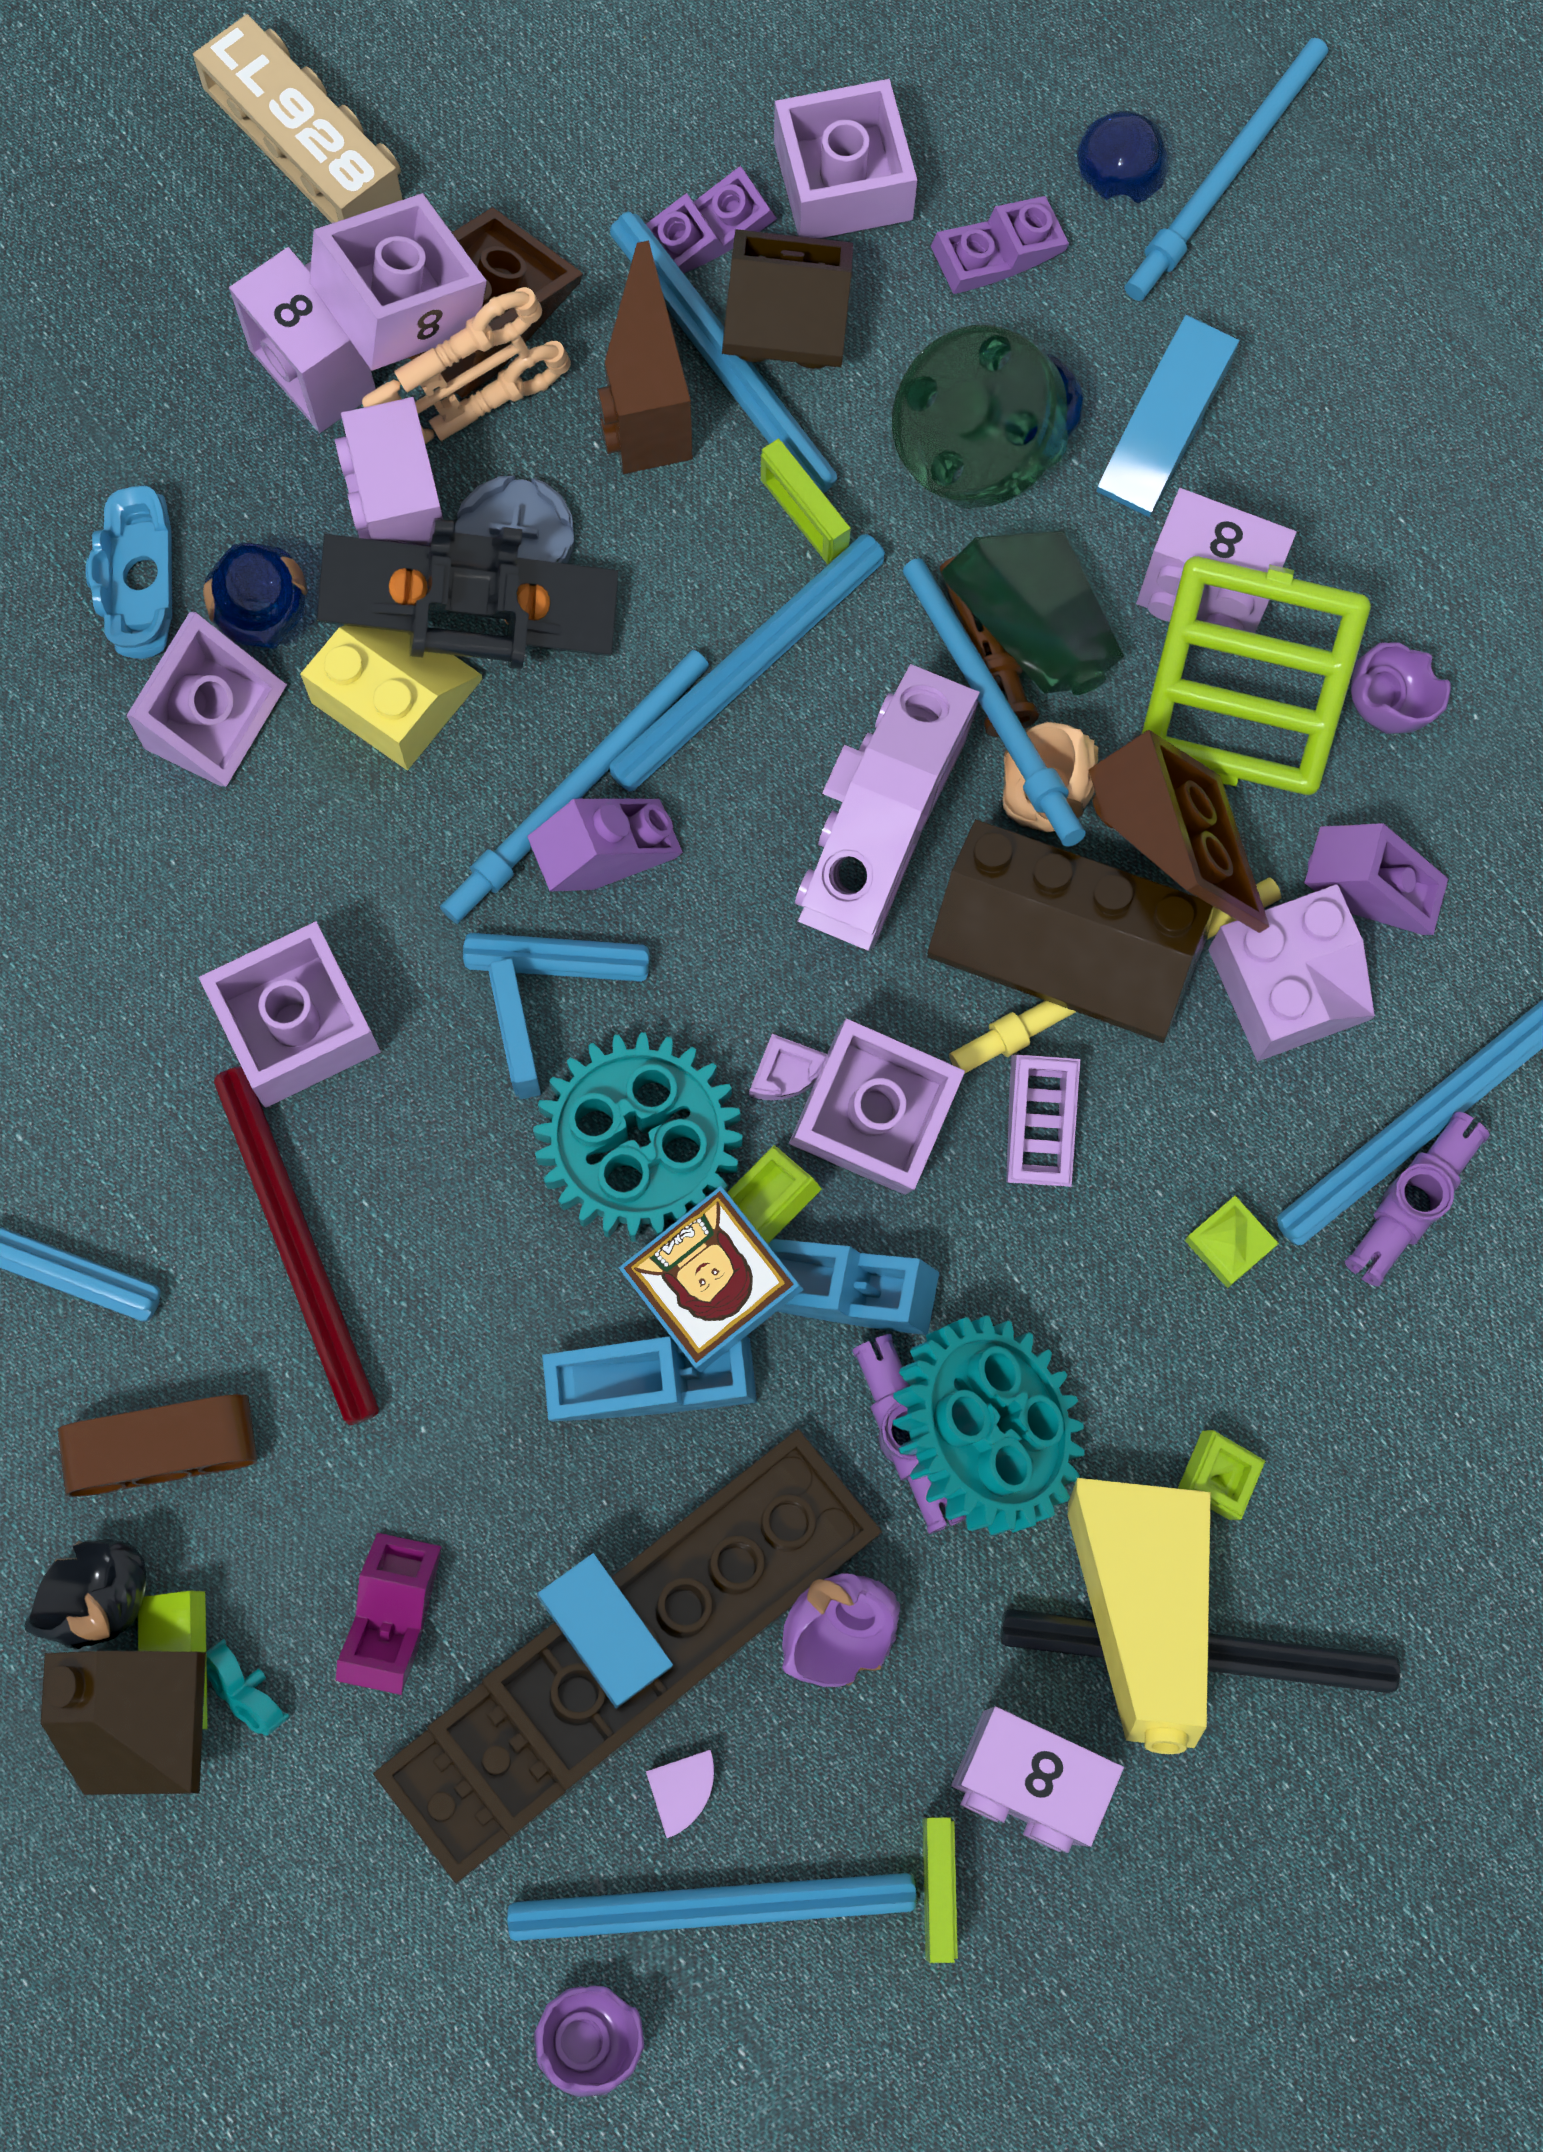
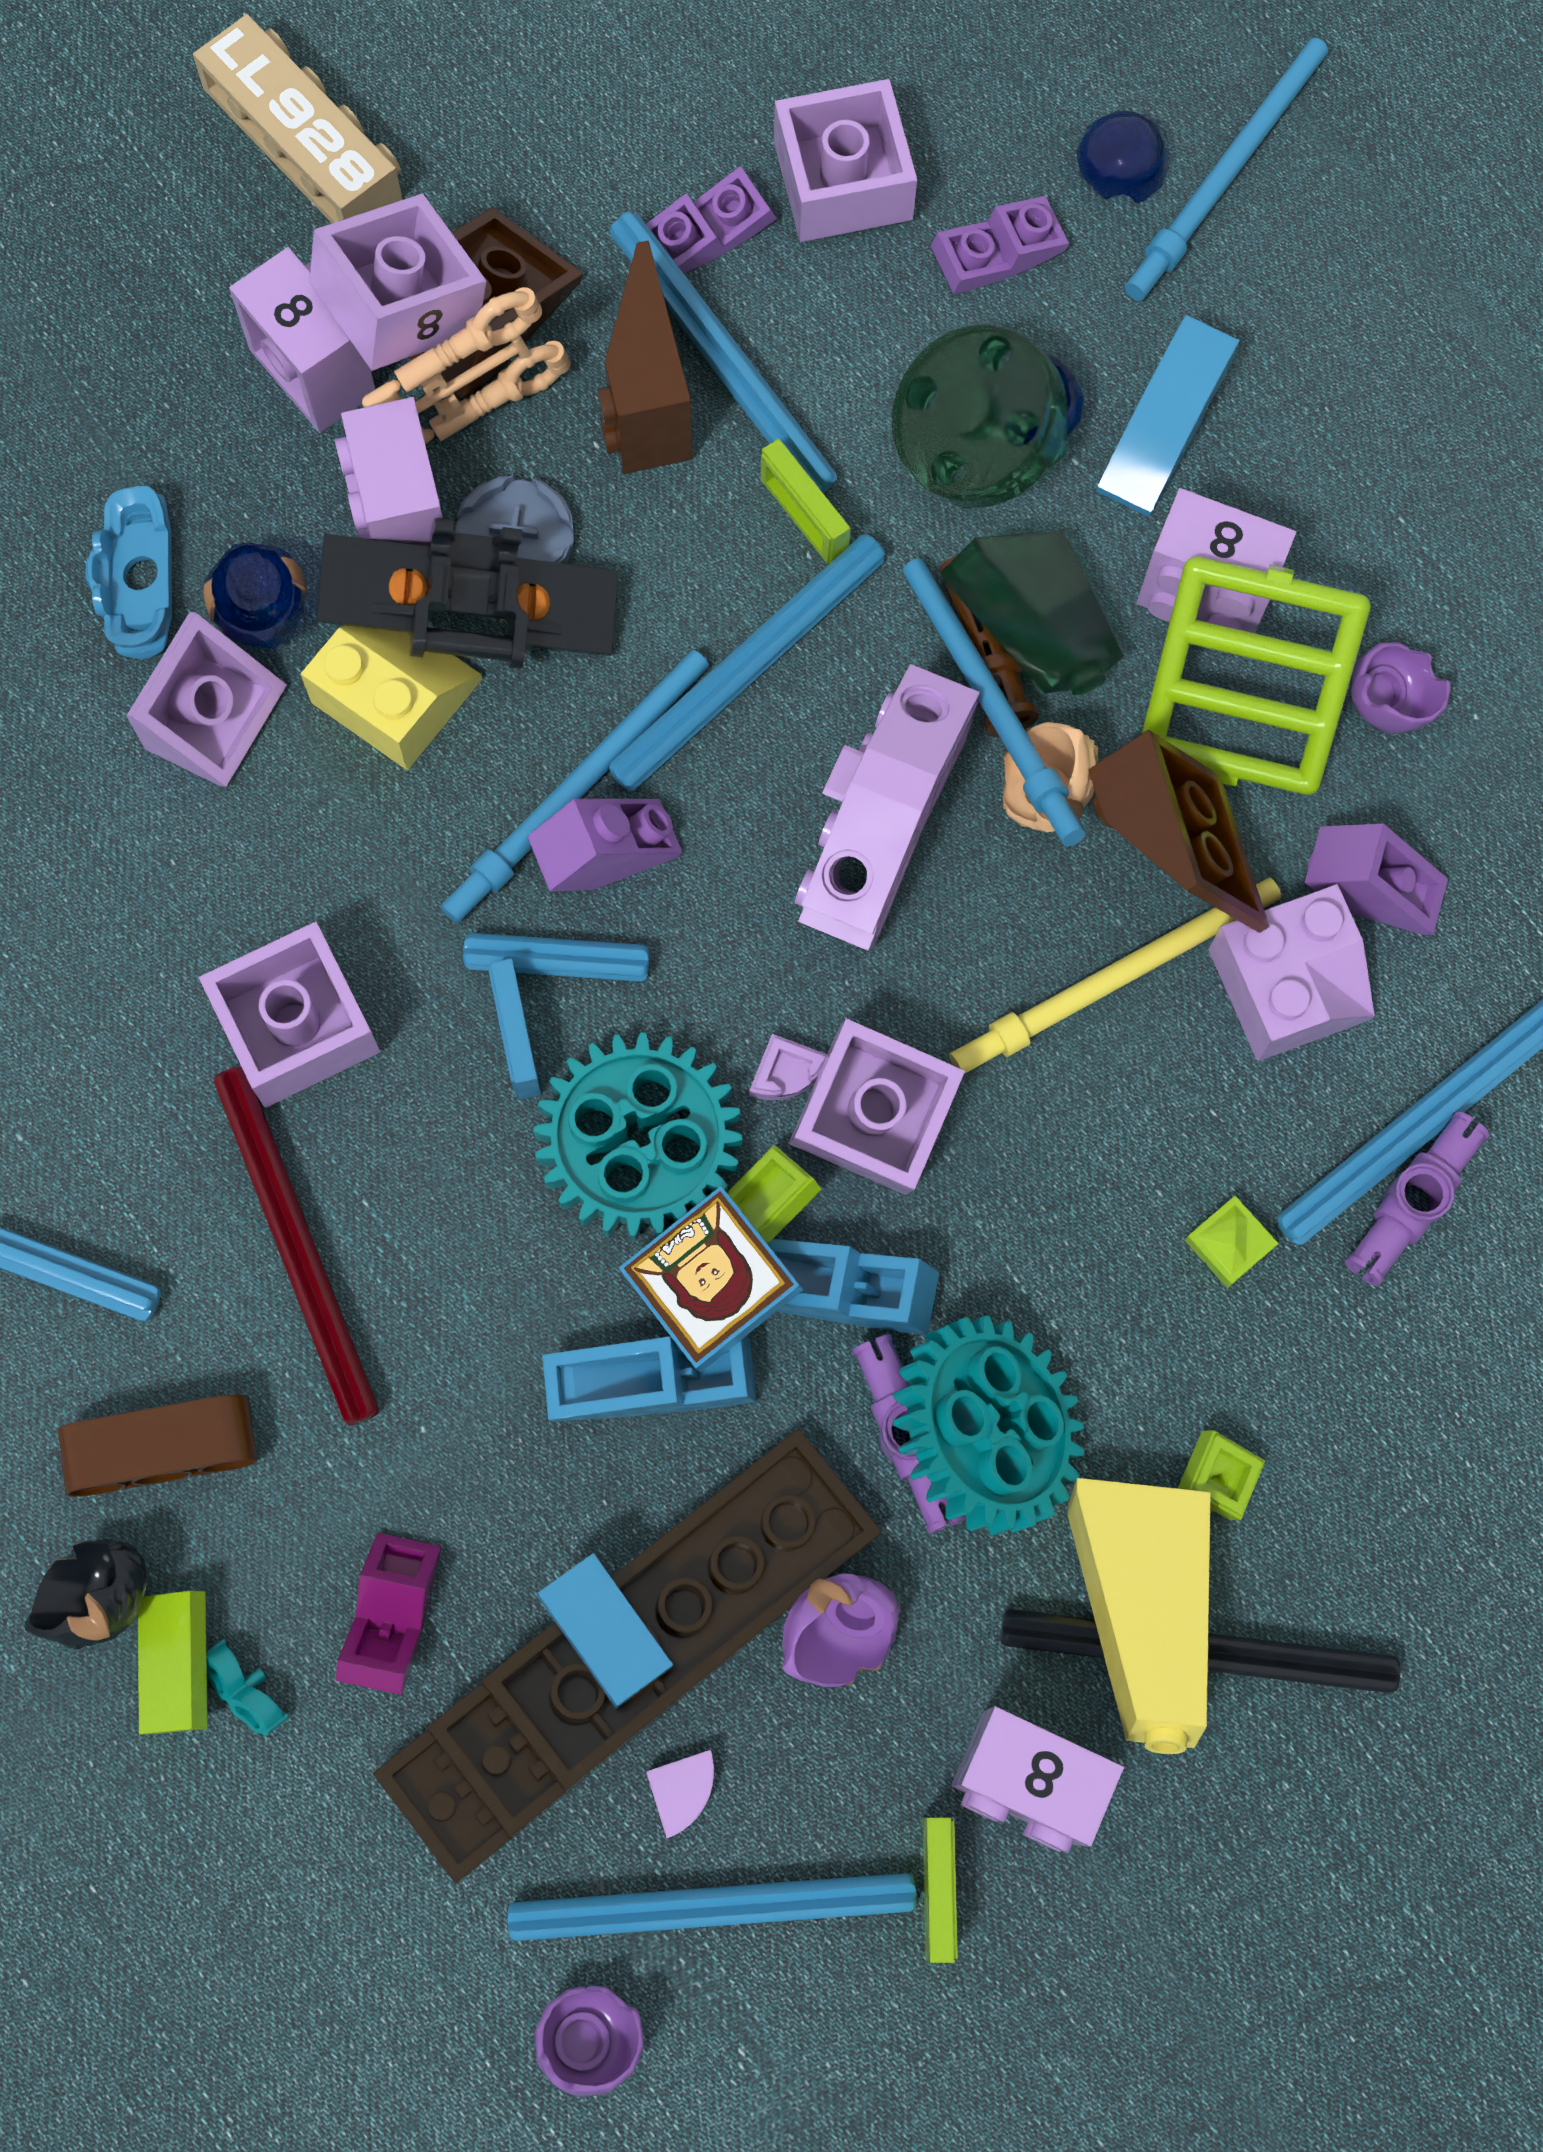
dark brown slope [41,1651,206,1795] -> none
dark brown slope [722,229,853,369] -> none
dark brown slope [927,819,1214,1043] -> none
lavender slope [1006,1055,1080,1187] -> none

